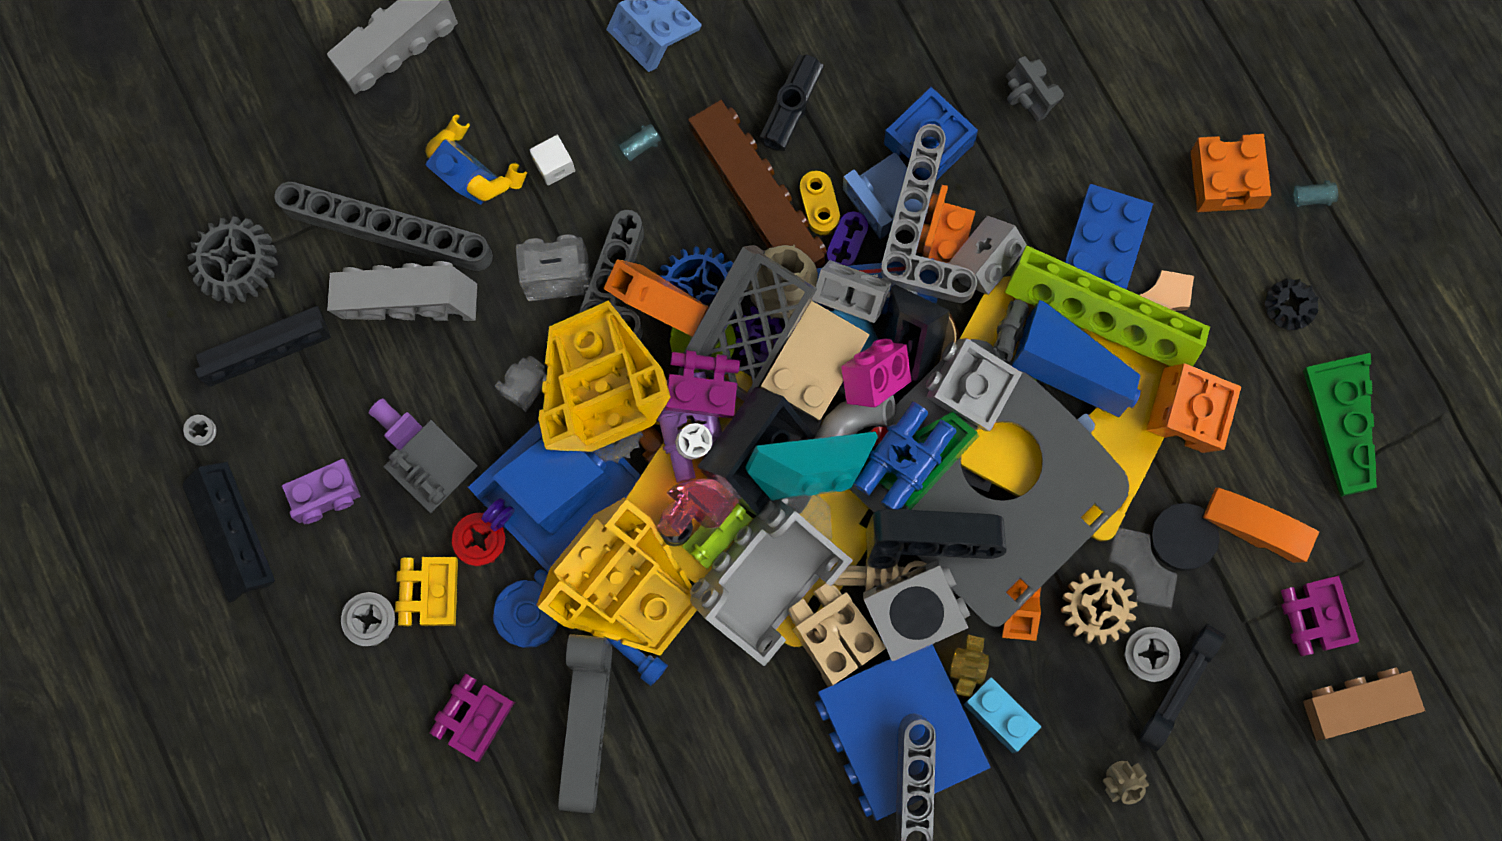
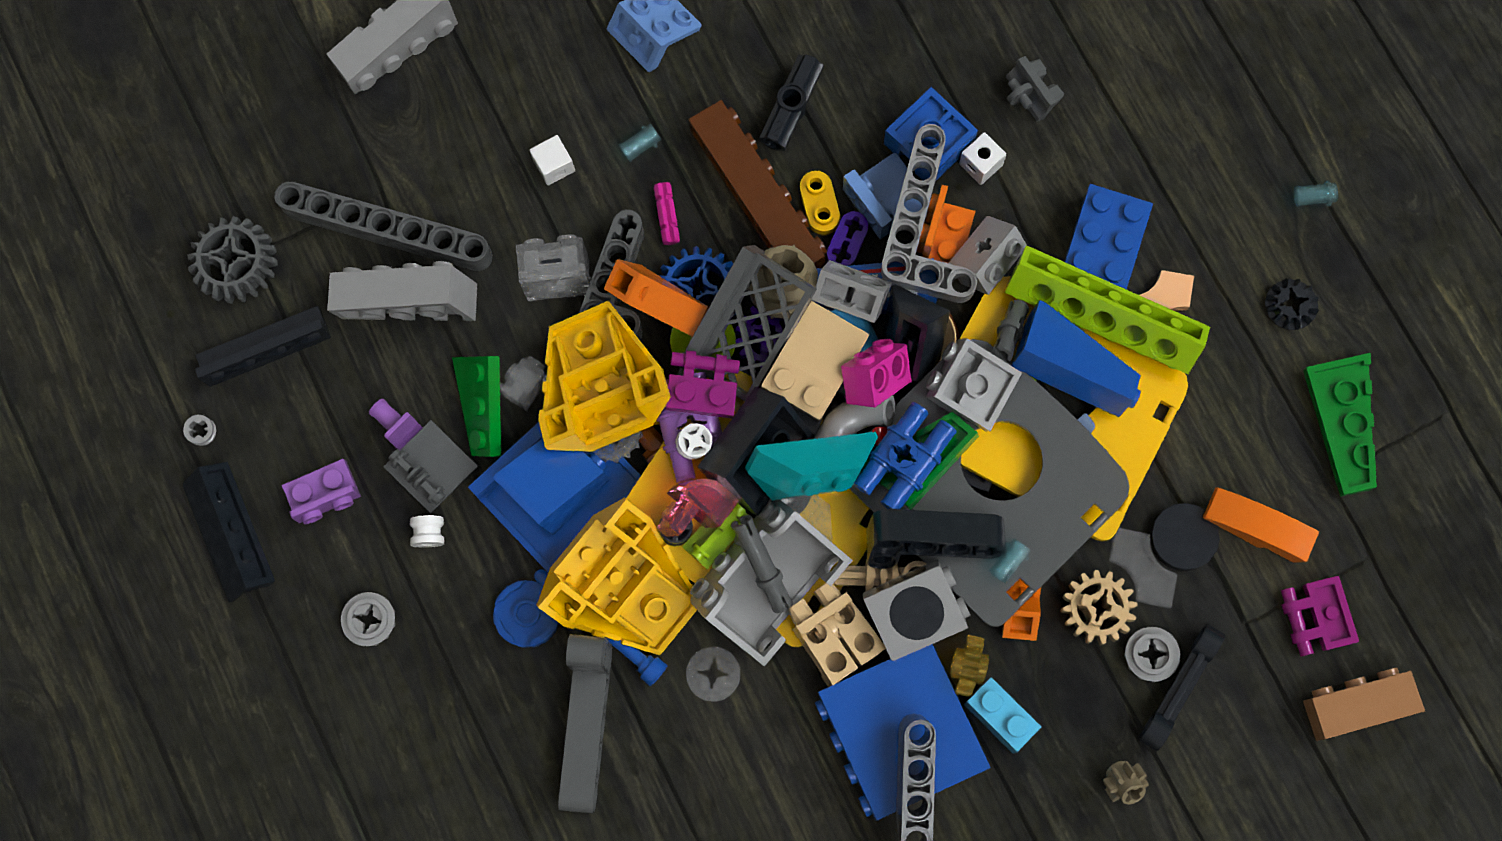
yellow plate [395,557,458,626] -> none
torso [425,115,527,205] -> none
magenta plate [429,673,515,762] -> none
red gear [452,513,506,567] -> none
dark purple bush [481,498,515,531] -> none
orange piece [1147,363,1241,453] -> none
orange piece [1191,134,1271,212] -> none
none -> white wheel [410,515,444,547]
none -> green wing [452,356,501,457]
none -> dark pink axle [654,182,680,245]
none -> clear gear [686,646,740,702]
none -> dark grey pin [731,515,793,613]
none -> white piece [959,132,1006,185]
none -> clear light blue pin [989,539,1030,584]

